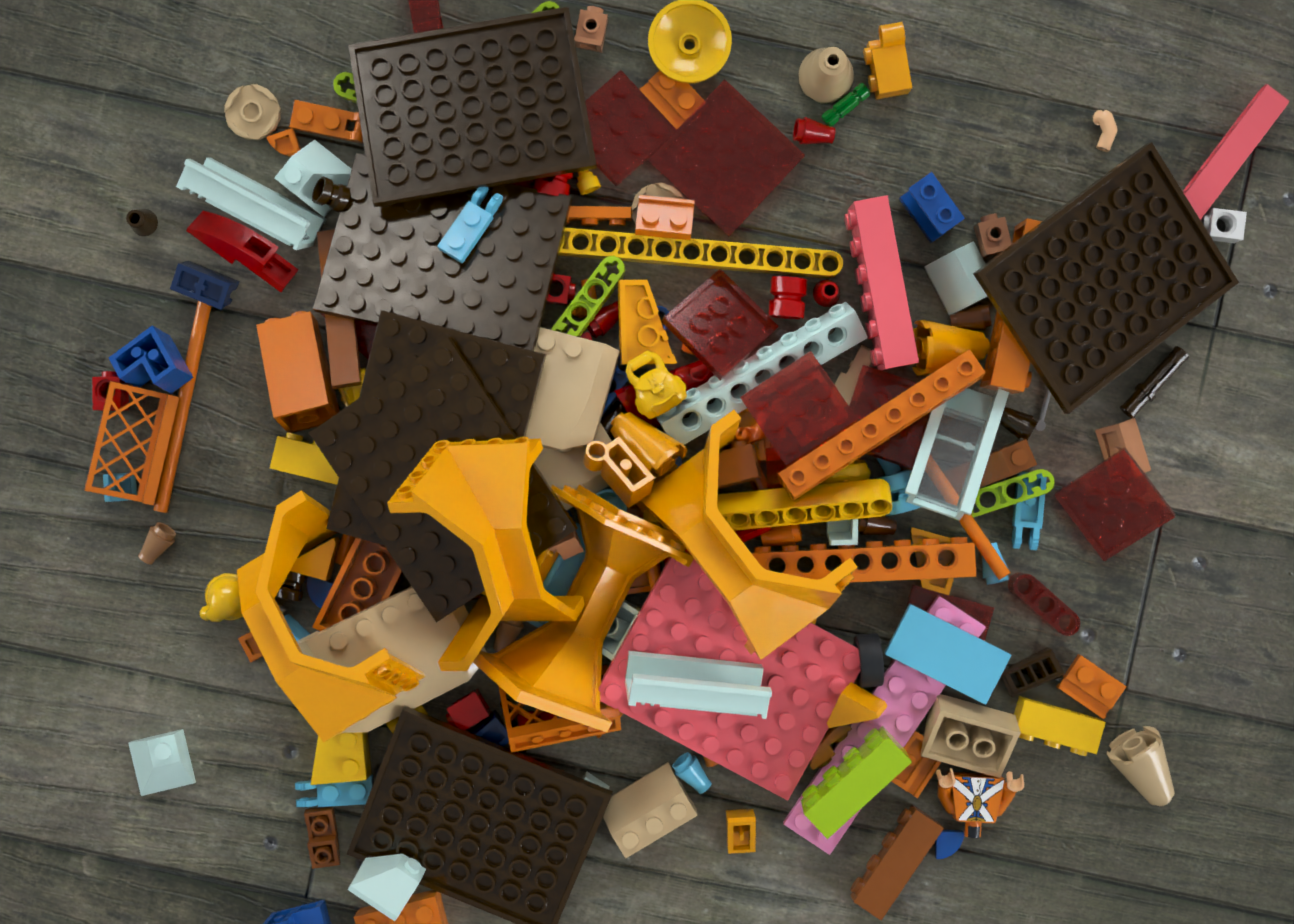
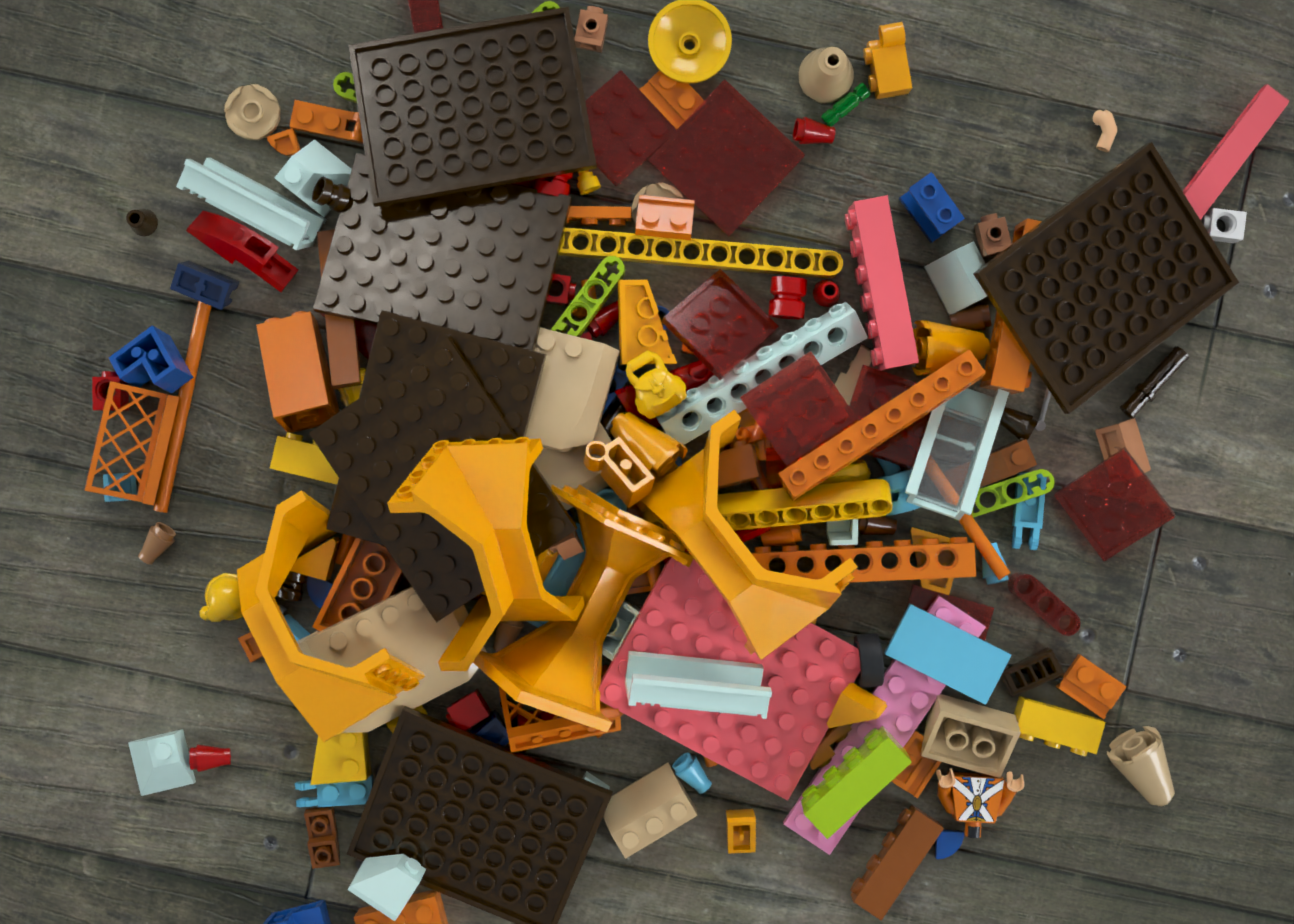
medium azure hinge [437,187,503,263] -> none
none -> red cone [189,744,231,772]

